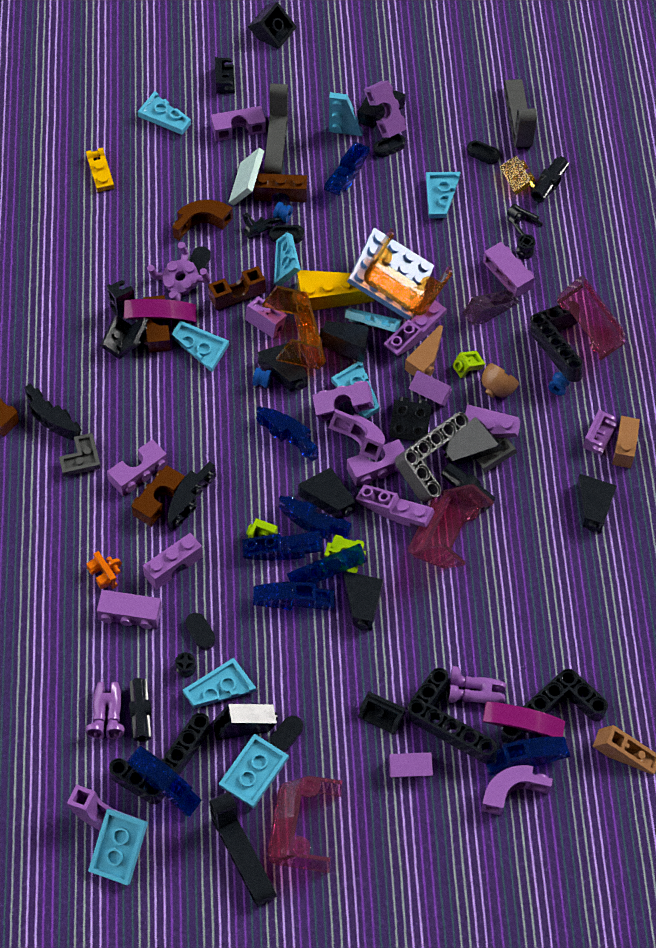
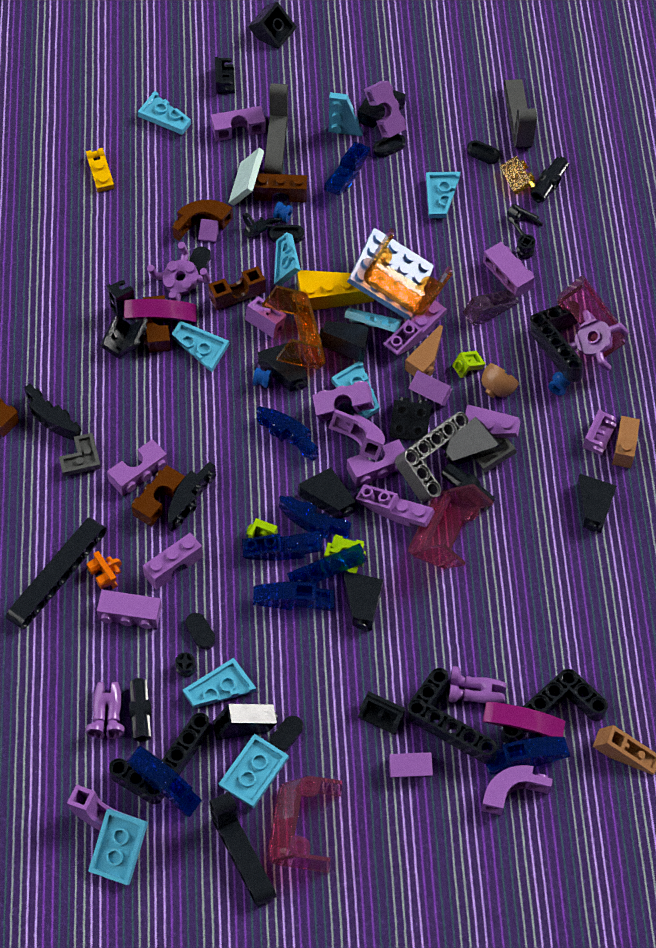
none -> black beam [6,517,107,629]
none -> medium lavender slope [198,219,219,243]
none -> medium lavender plate [569,310,629,371]

